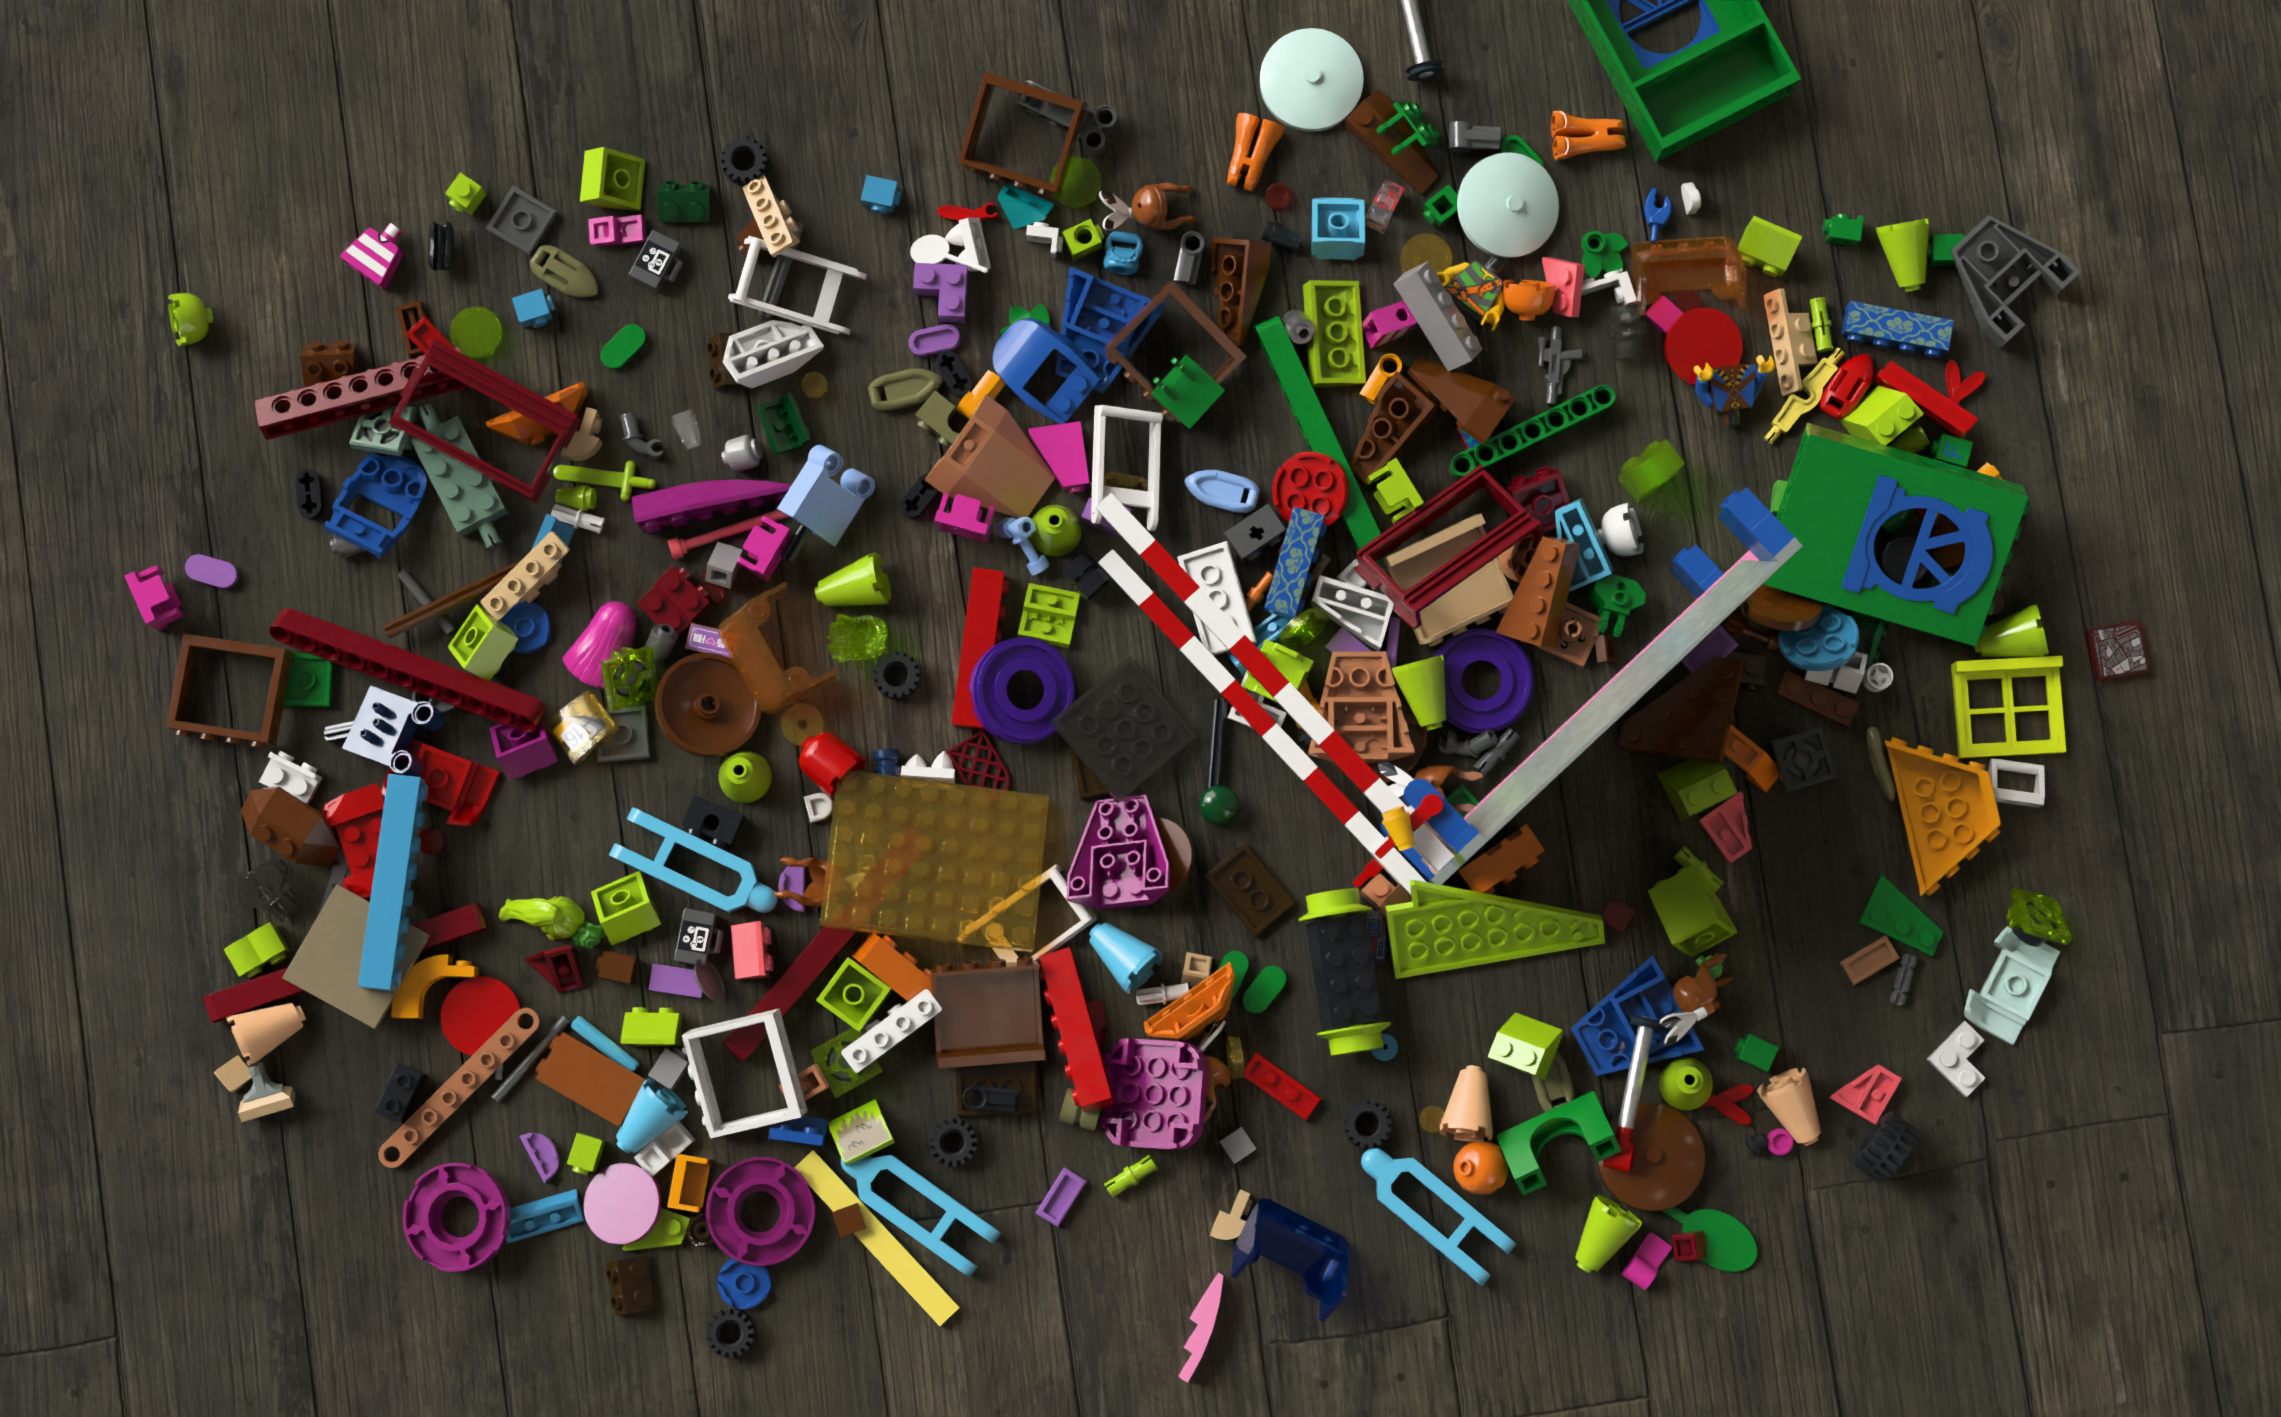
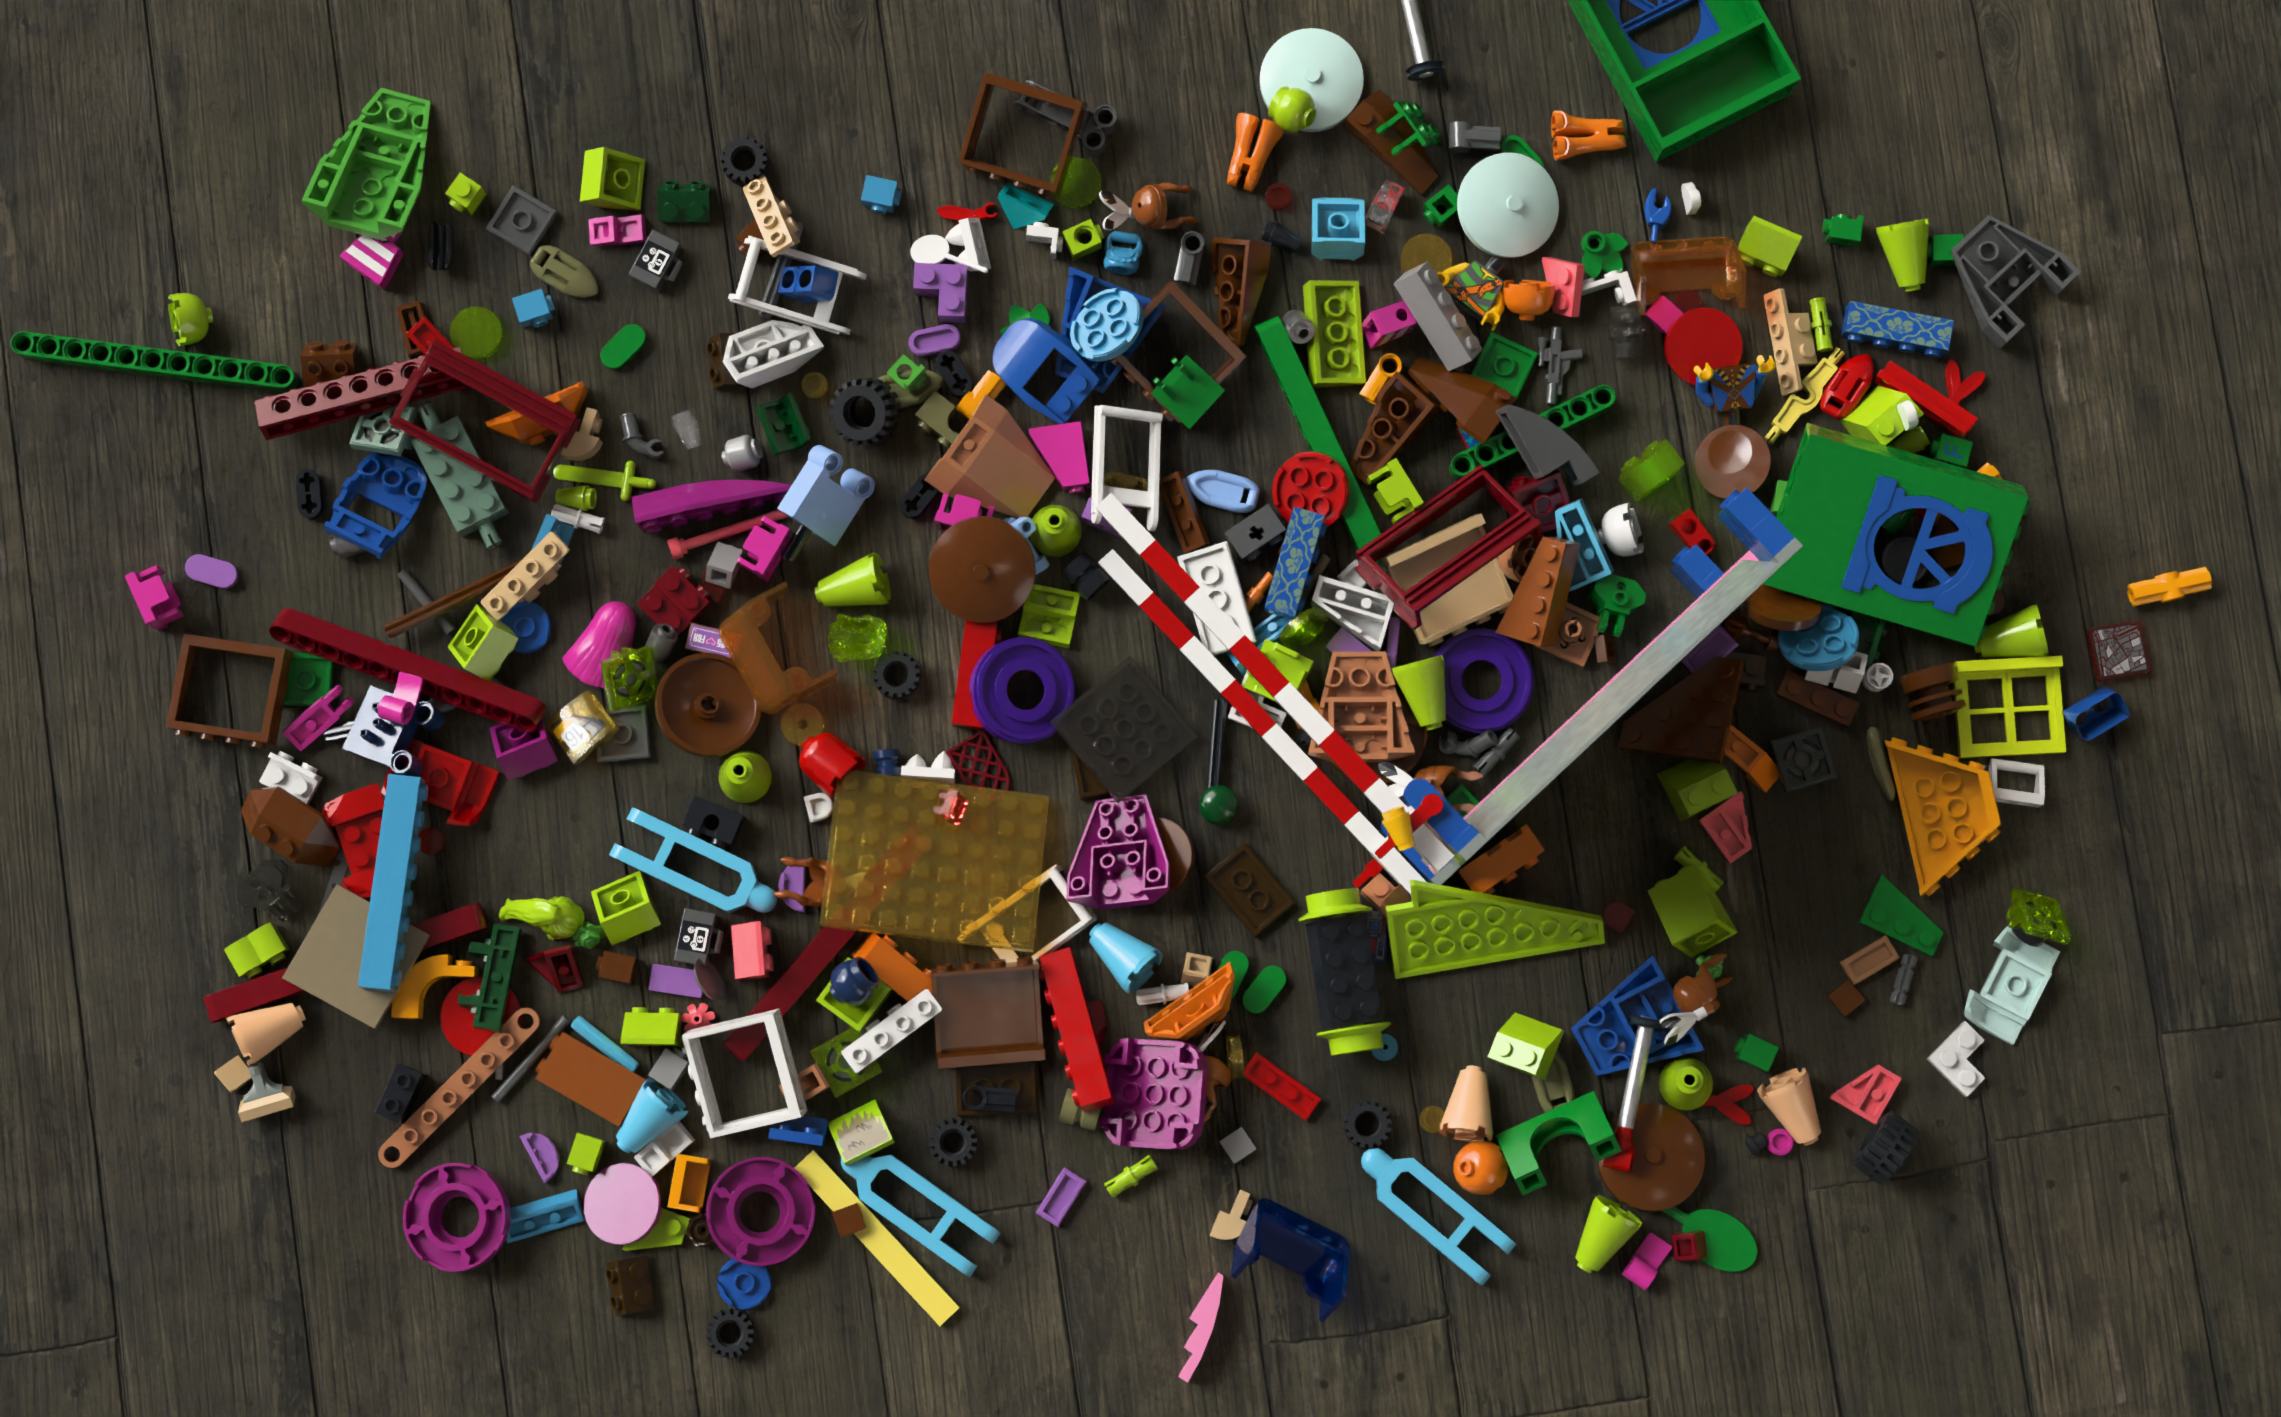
none -> green beam [11,331,299,393]
none -> dark pink hinge [282,685,355,751]
none -> bright green wedge [301,88,431,240]
none -> dark pink panel [378,672,423,725]
none -> dark green hinge [457,924,522,1033]
none -> coral plant [681,1003,716,1032]
none -> blue piece [778,265,839,303]
none -> black tyre [829,378,901,446]
none -> dark blue piece [830,957,879,1006]
none -> bright green bracket [887,354,927,394]
none -> reddish brown dish [929,516,1035,623]
none -> clear red tile [933,789,968,826]
none -> dark azure tile [1070,288,1144,362]
none -> reddish brown plate [1159,471,1210,554]
none -> lime piece [1268,86,1316,133]
none -> green tile [1471,332,1539,401]
none -> dark grey slope [1495,405,1600,486]
none -> red leg [1667,509,1717,556]
none -> reddish brown piece [1695,425,1772,500]
none -> reddish brown tile [1826,979,1865,1017]
none -> white tile [1896,400,1919,431]
none -> reddish brown wheel [1899,663,1966,721]
none -> blue piece [2062,686,2130,741]
none -> light orange piece [2127,567,2212,607]

